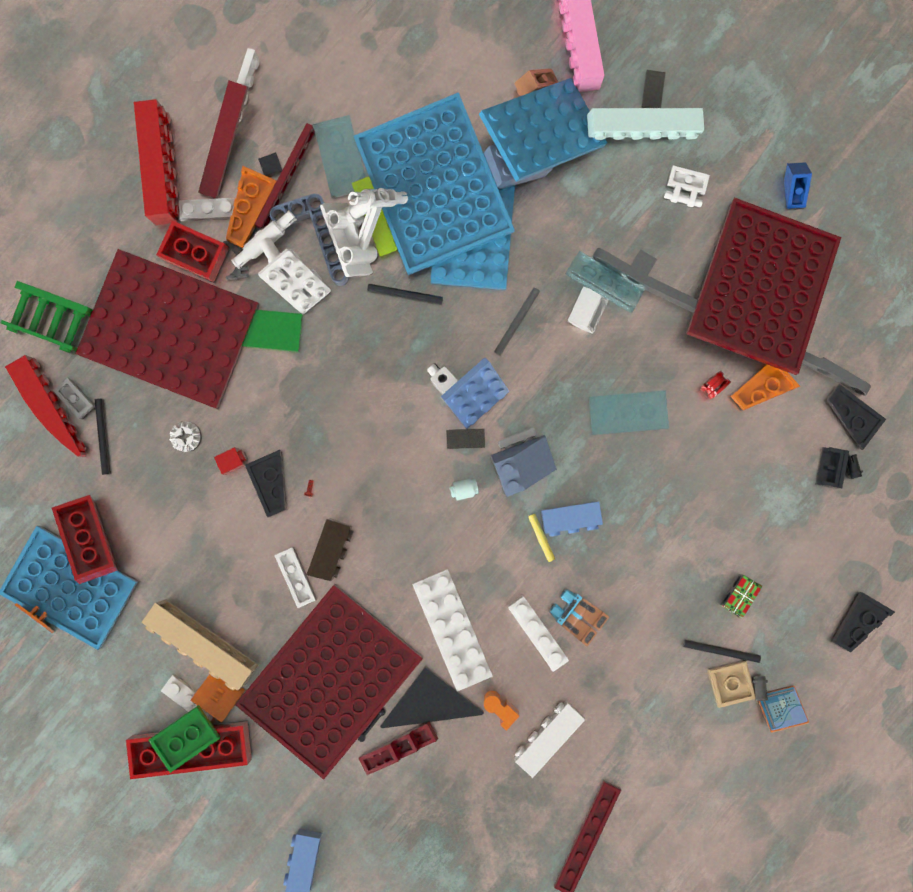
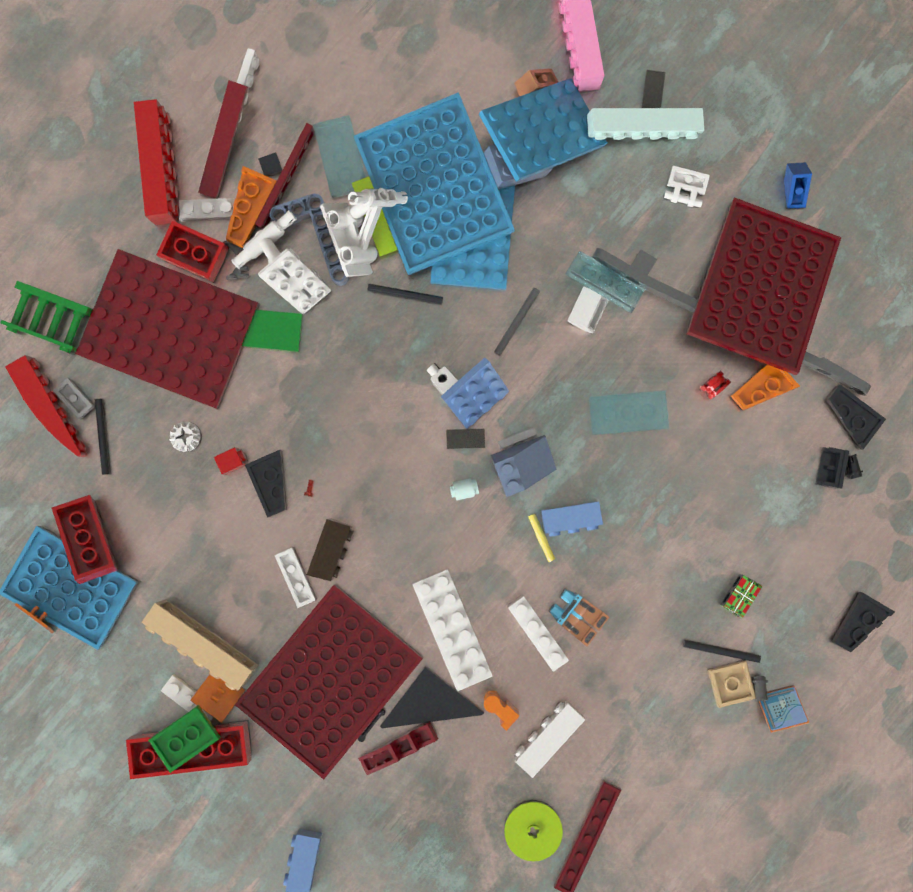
none -> lime piece [504,801,563,861]

